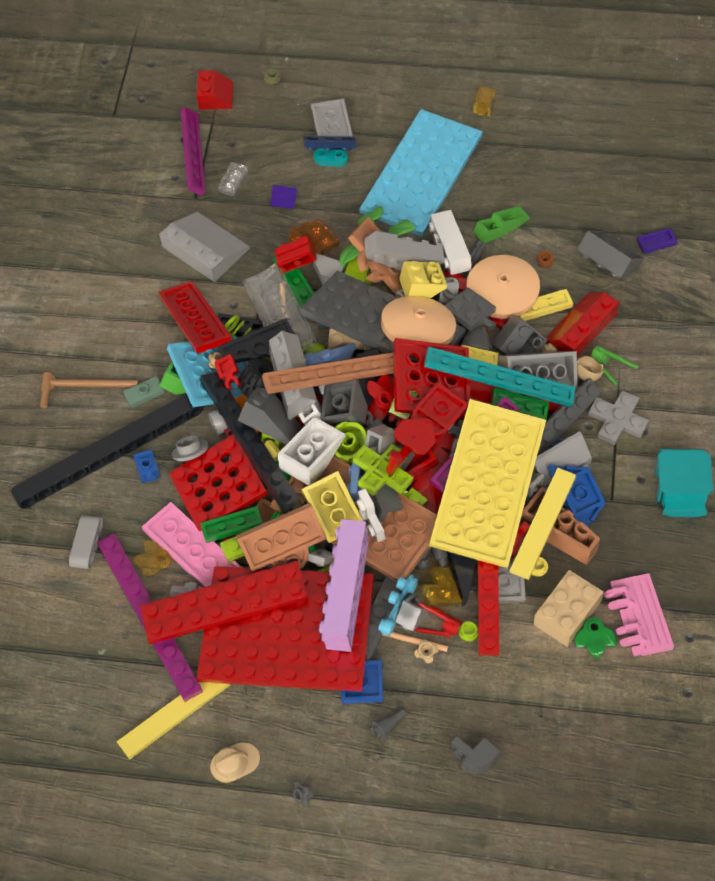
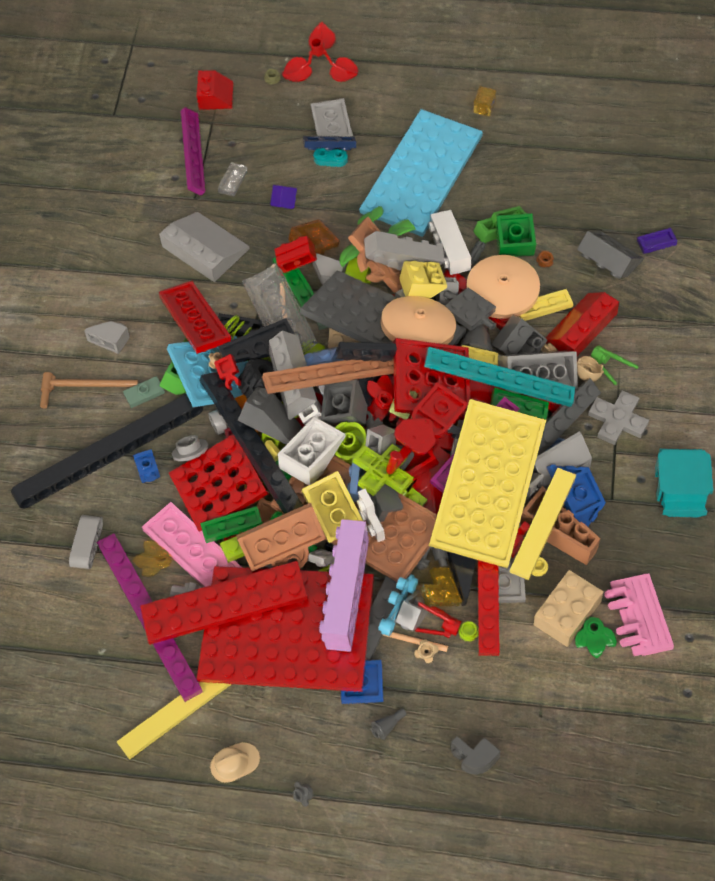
none -> light grey slope [84,321,130,354]
none -> red plant [282,22,358,82]
none -> black plate [335,342,397,362]
none -> green slope [496,213,536,257]

